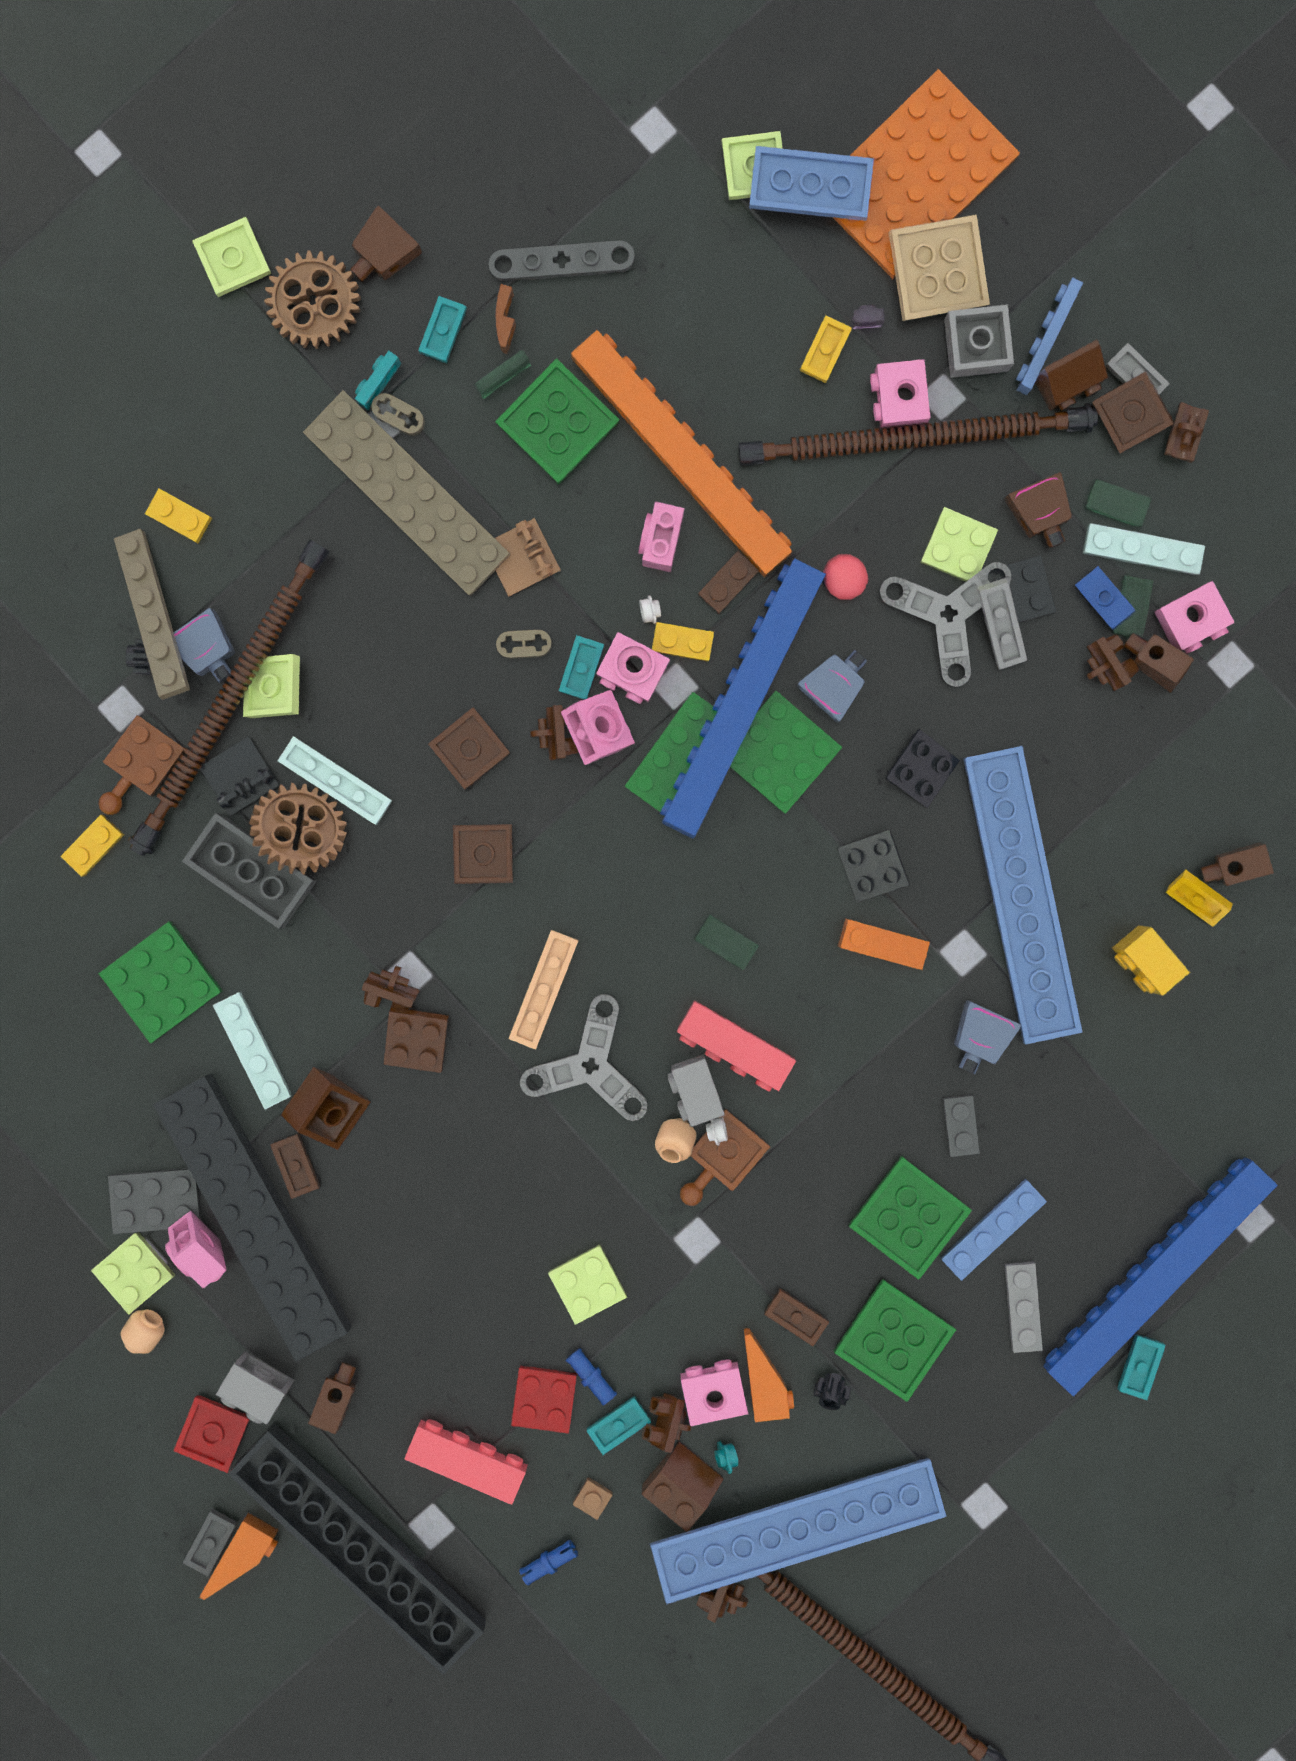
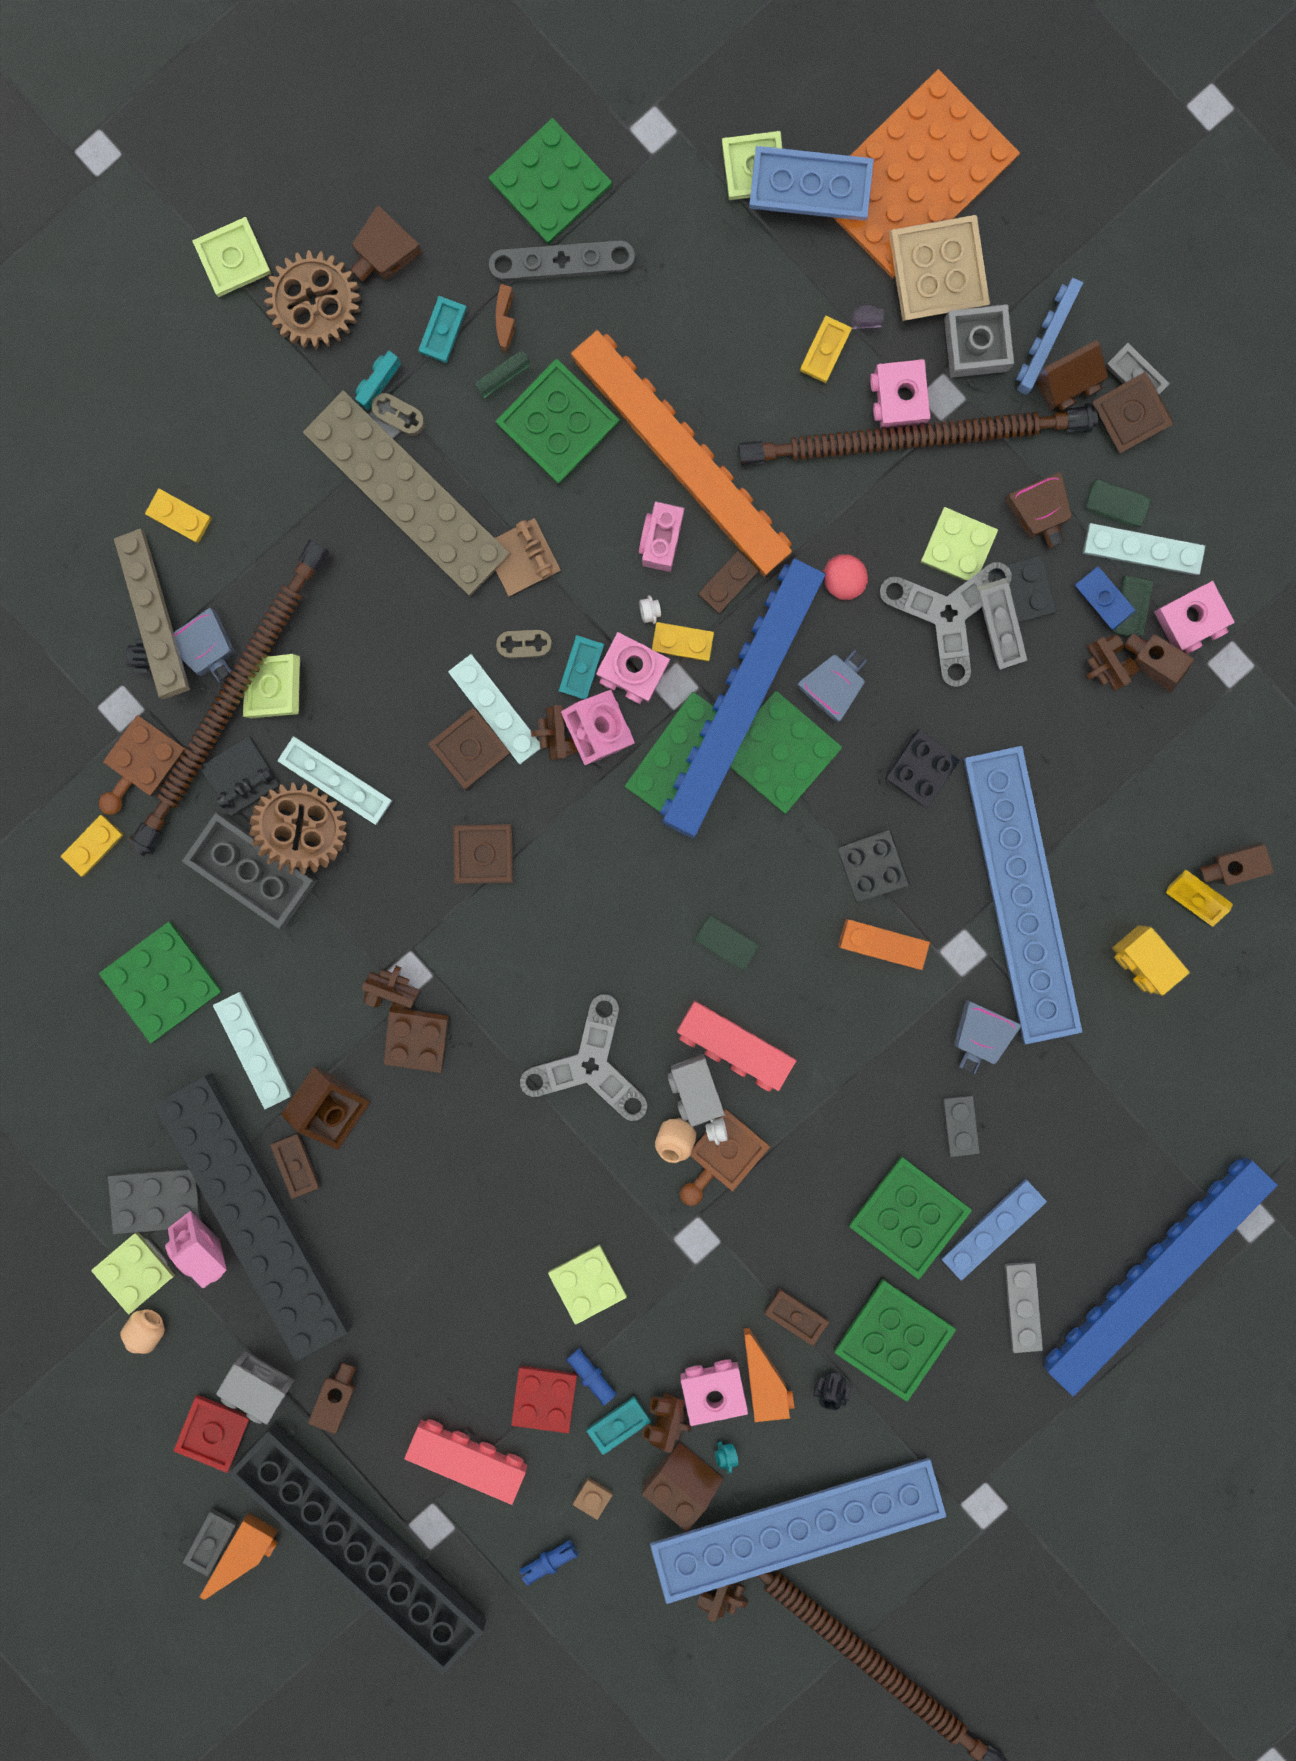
light nougat plate [509,930,579,1050] -> none
teal plate [1117,1334,1166,1400] -> none
reddish brown hips [1164,402,1209,463] -> none
none -> light aqua plate [448,654,541,765]
none -> green plate [488,118,612,245]

